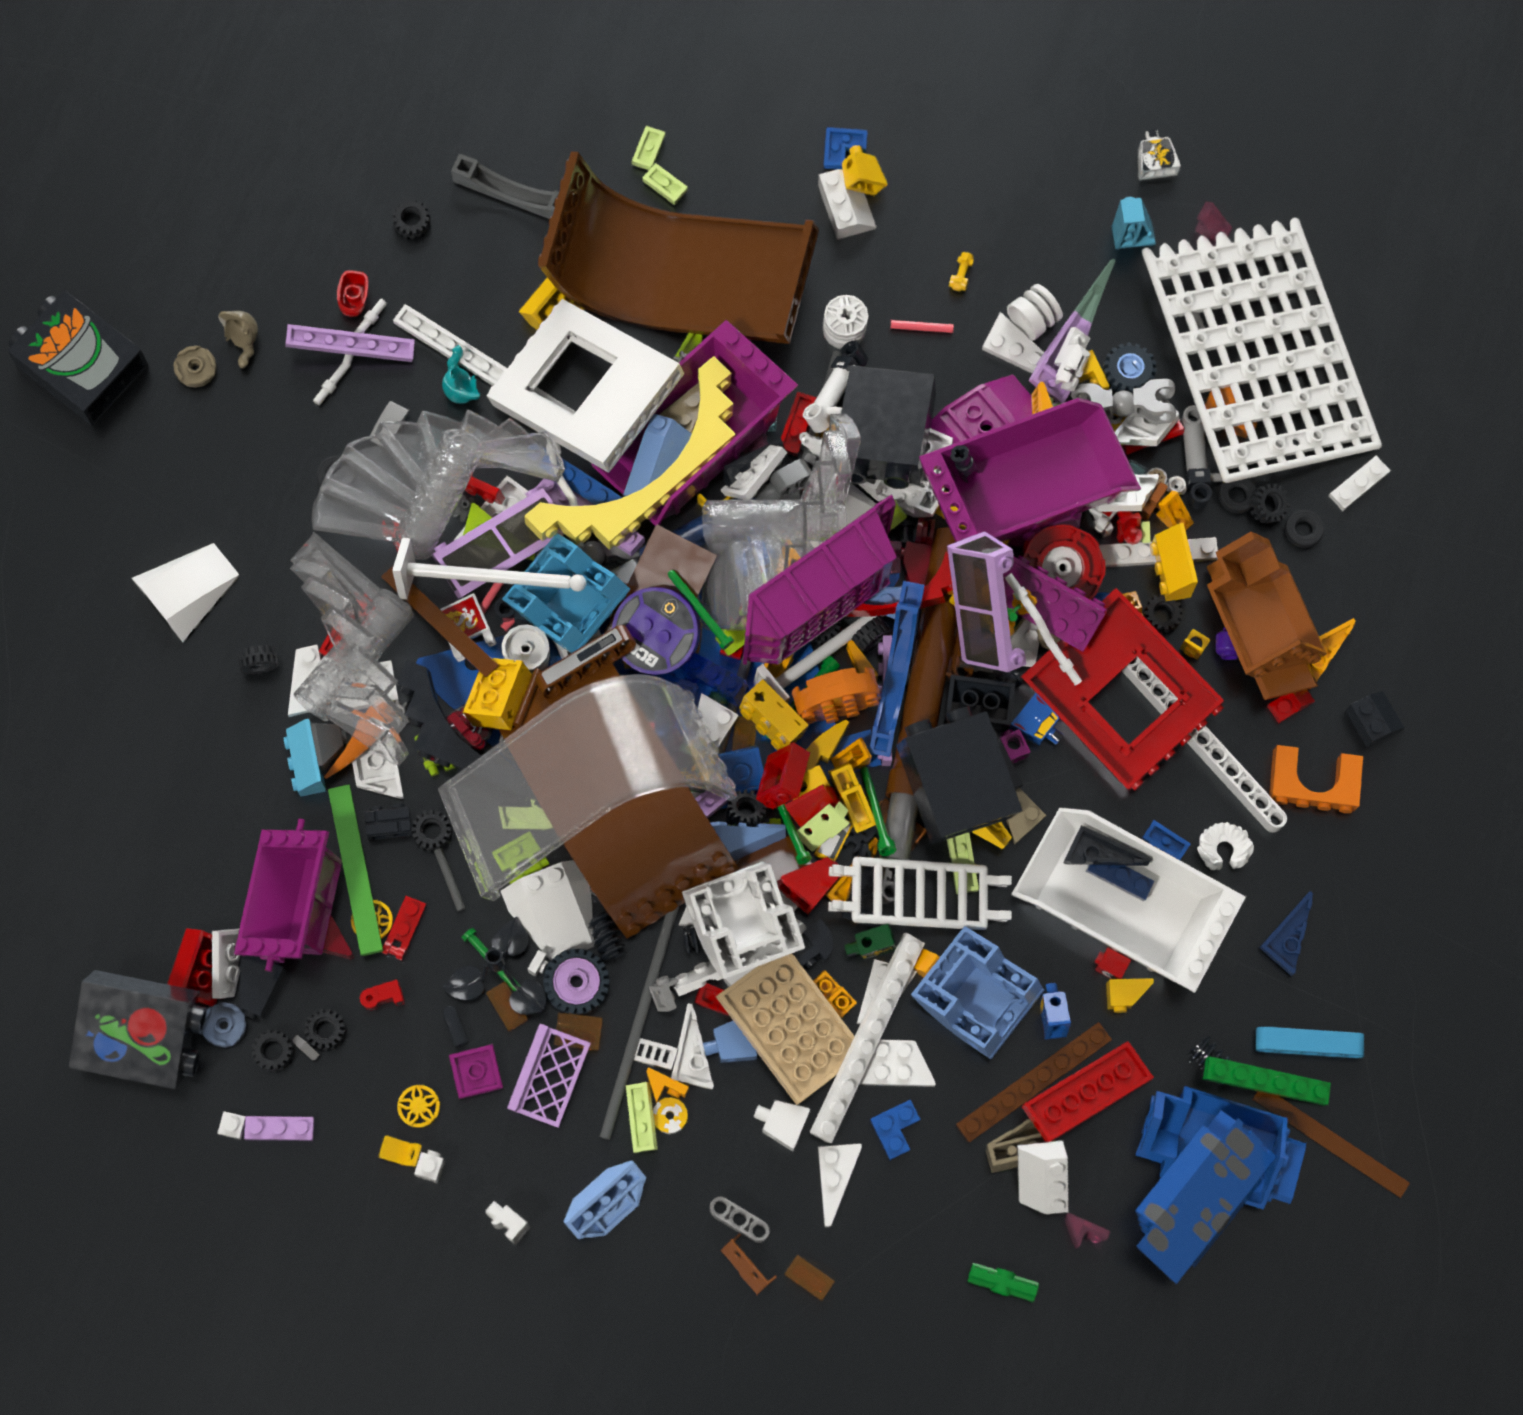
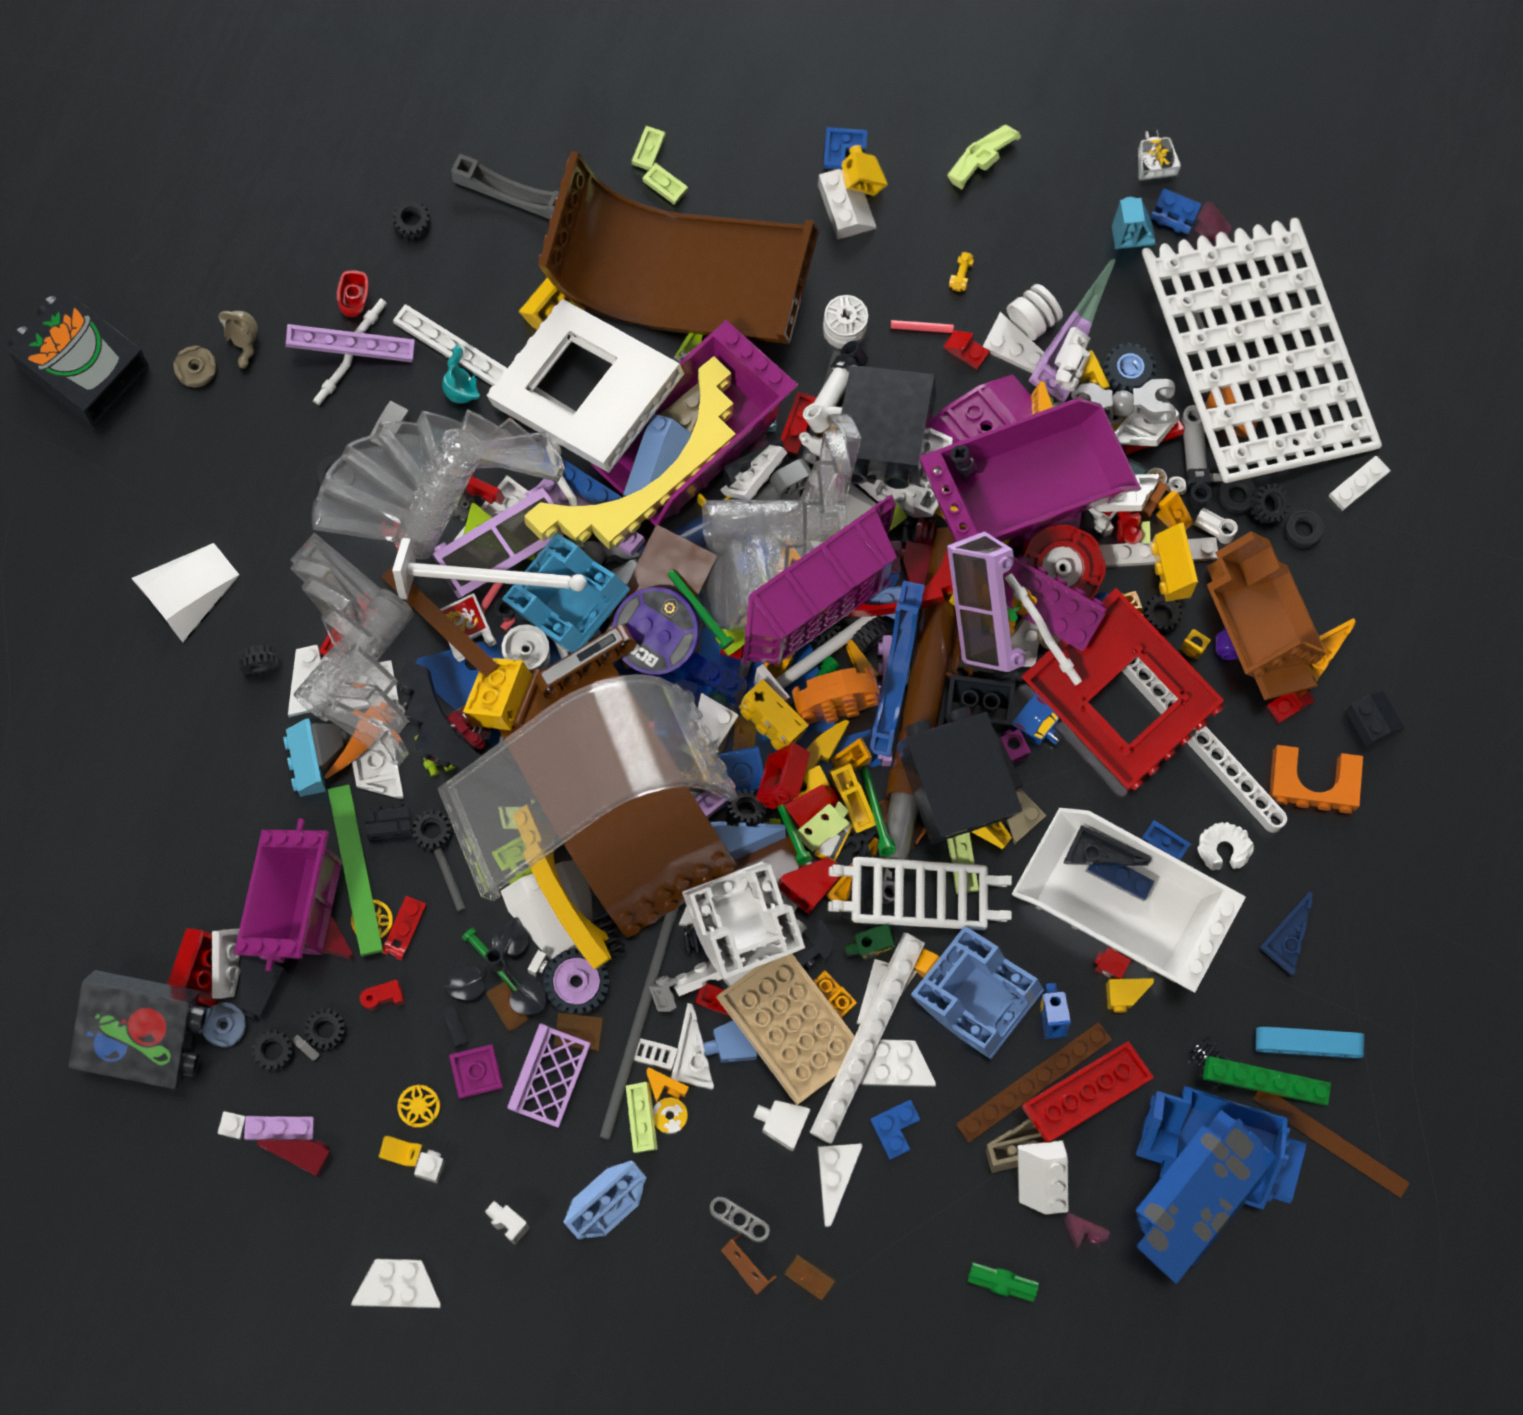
none -> dark red slope [257,1140,332,1178]
none -> white wing [352,1259,441,1308]
none -> yellow slope [514,804,611,969]
none -> red slope [943,330,990,370]
none -> yellowish green plate [947,125,1021,189]
none -> blue plate [1150,188,1201,234]
none -> white piece [1194,508,1237,544]

